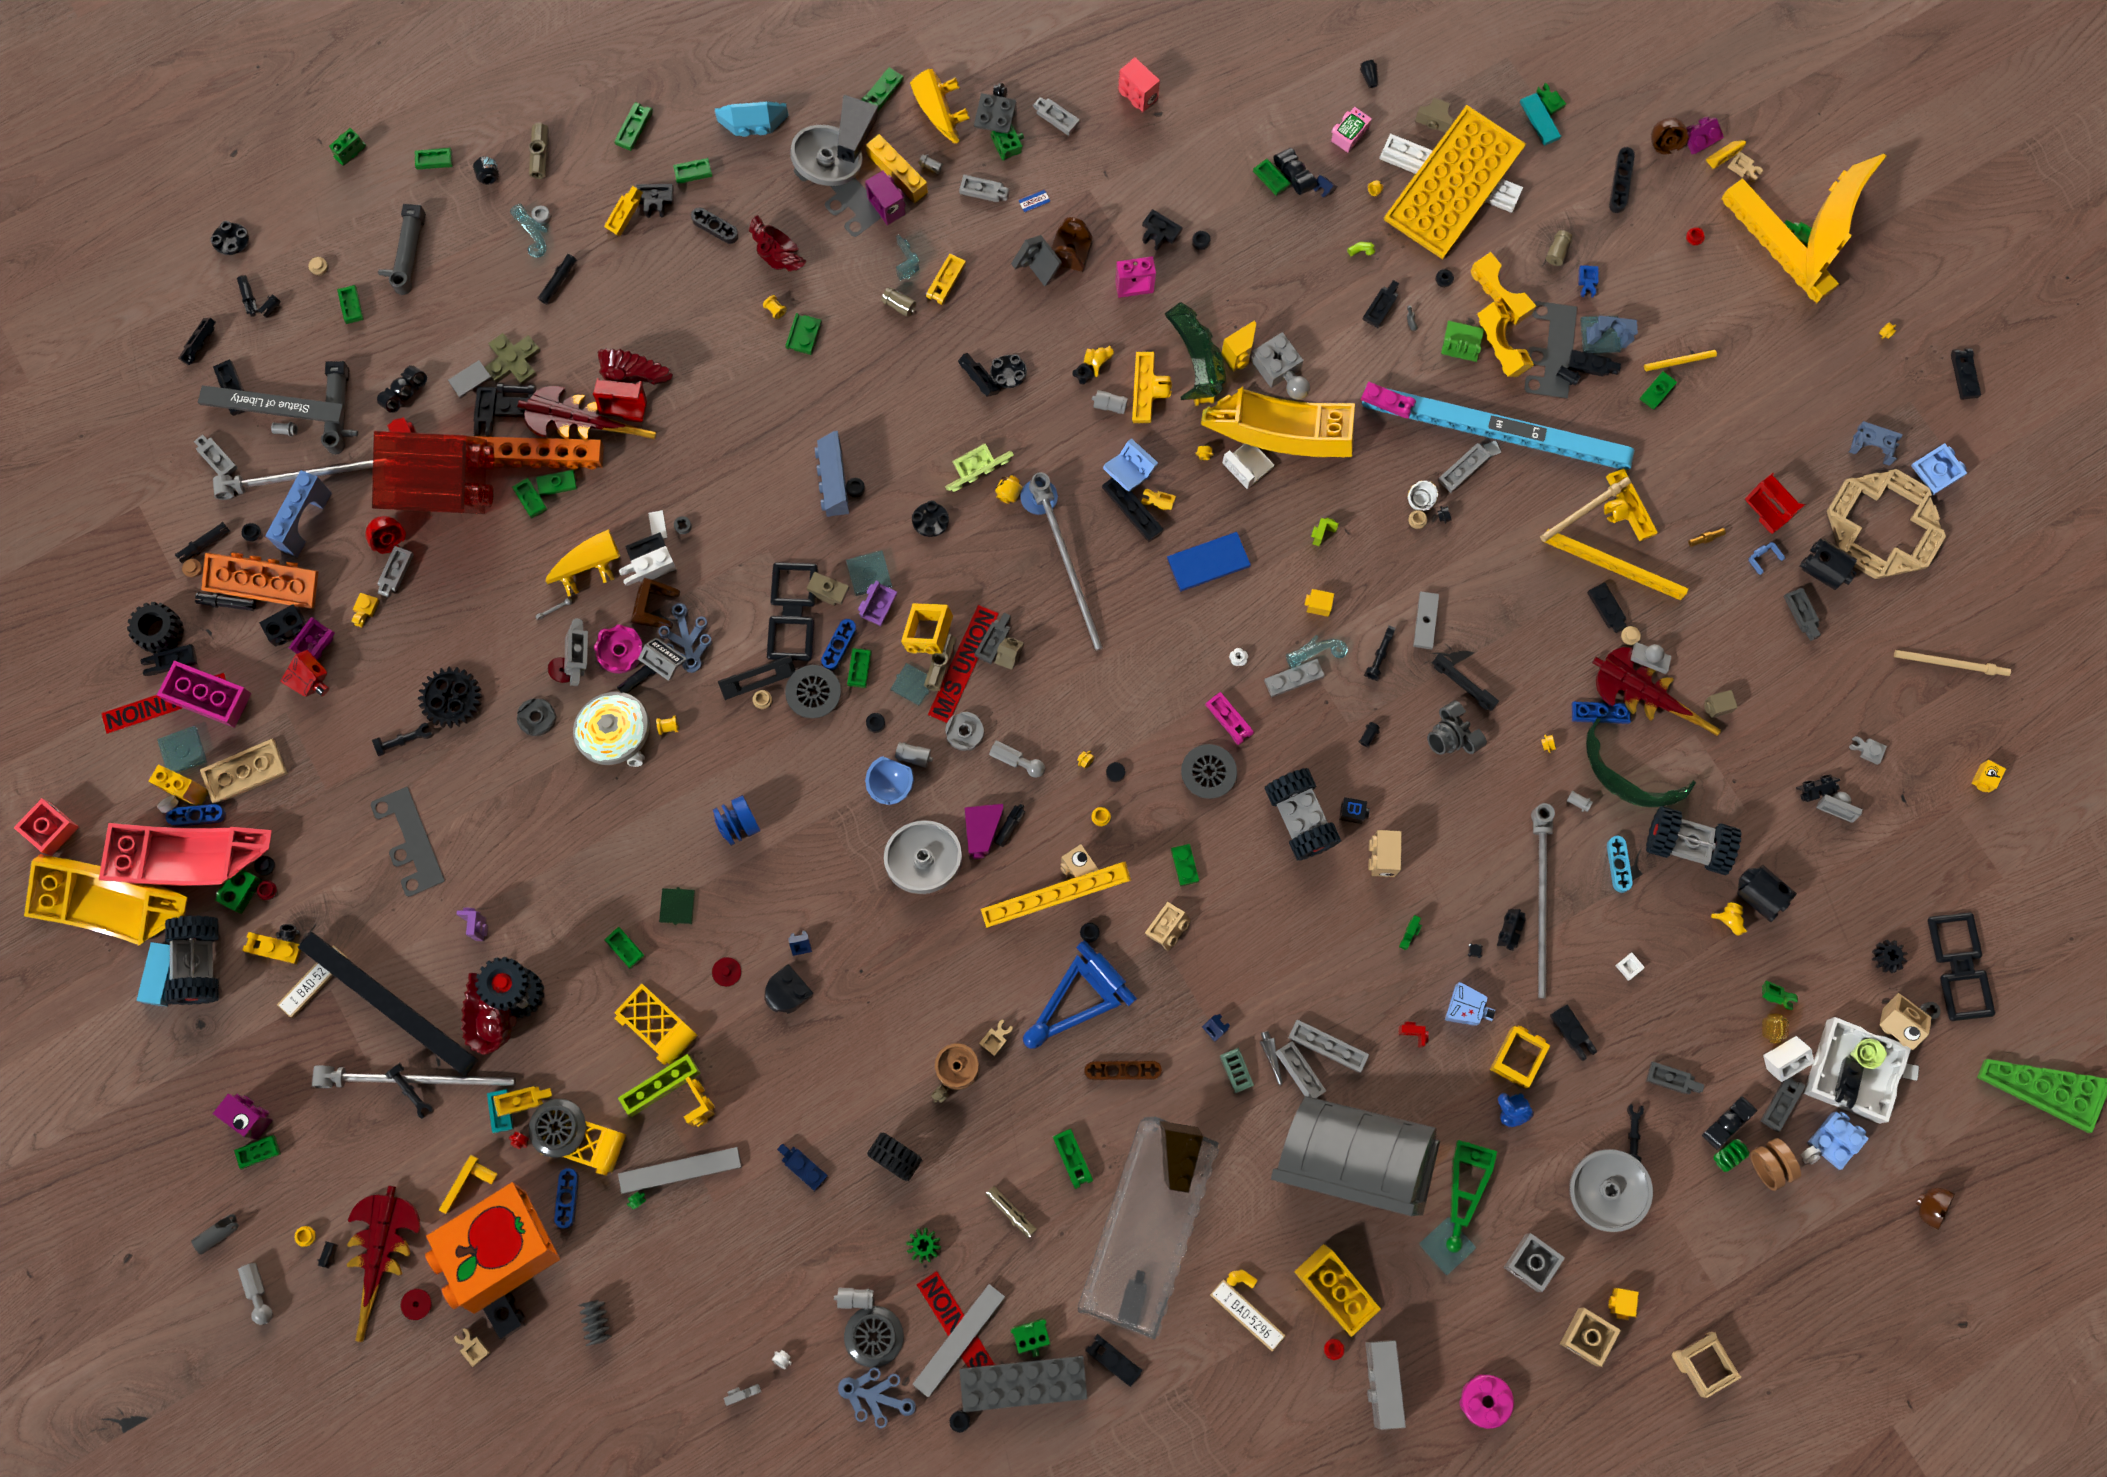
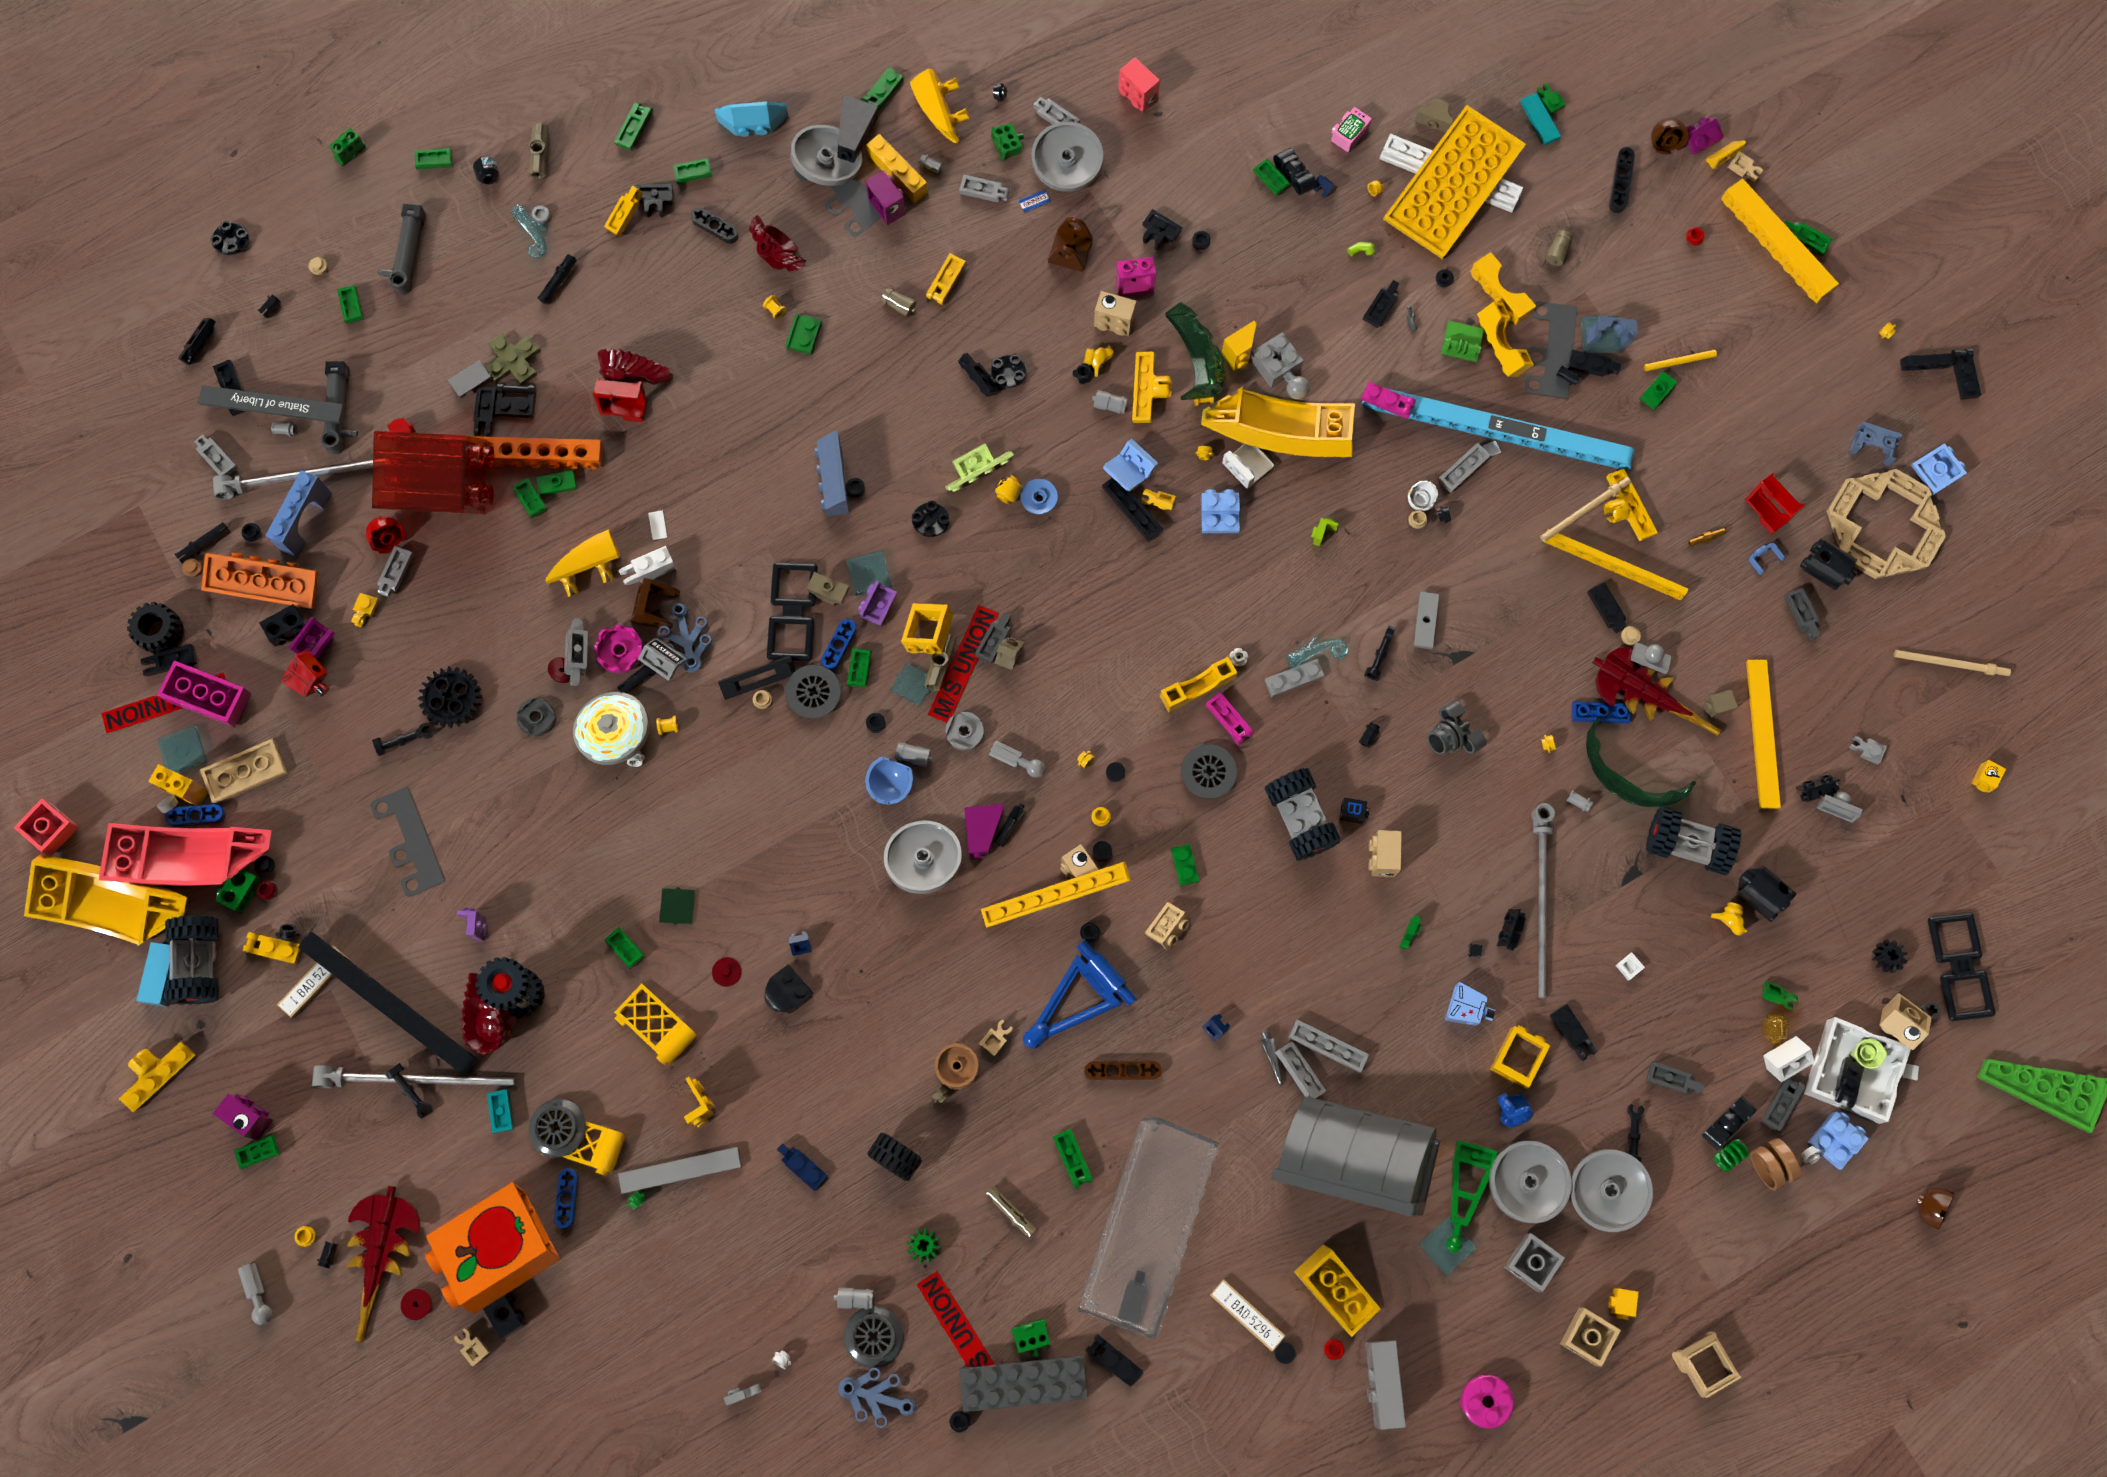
dark grey piece [191,1214,239,1255] -> none
black pin [195,592,256,611] -> none
black piece [237,275,258,317] -> none
black piece [377,365,427,413] -> none
yellow piece [439,1155,498,1214] -> none
yellow hinge [493,1086,552,1117] -> none
red plate [509,1132,529,1149] -> none
animal [518,386,656,441] -> none
light grey hinge [535,598,572,620] -> none
dark grey piece [578,1300,611,1346] -> none
lime brick [618,1054,701,1117] -> none
black plate [625,532,666,561] -> none
dark grey bush [674,516,692,534] -> none
blue wheel [713,795,761,846] -> none
clear light blue bracket [896,234,920,281] -> none
light grey tile [912,1284,1005,1397] -> none
dark grey bracket [974,93,1017,134] -> none
dark grey bracket [1011,235,1062,286] -> none
flat silver piece [1029,472,1103,651] -> none
dark brown wedge [1160,1121,1204,1193] -> none
blue tile [1167,532,1251,592] -> none
sand green slope [1219,1048,1254,1094] -> none
yellow arm [1226,1270,1258,1288] -> none
yellow brick [1304,589,1334,617] -> none
black cone [1360,59,1379,88] -> none
red bracket [1398,1022,1429,1048] -> none
black container [1432,653,1499,711] -> none
blue plate [1578,265,1598,298] -> none
medium azure beam [1607,836,1633,893] -> none
yellow slope [1806,154,1887,290] -> none
none -> yellow plate [119,1041,196,1113]
none -> light grey dish [1031,122,1103,192]
none -> black tile [1092,841,1112,861]
none -> tan brick [1094,291,1136,336]
none -> yellow arch [1160,657,1237,713]
none -> light blue plate [1201,489,1240,533]
none -> black tile [1274,1342,1296,1364]
none -> light grey dish [1489,1141,1571,1223]
none -> yellow tile [1746,660,1781,809]
none -> black beam [1900,354,1955,371]

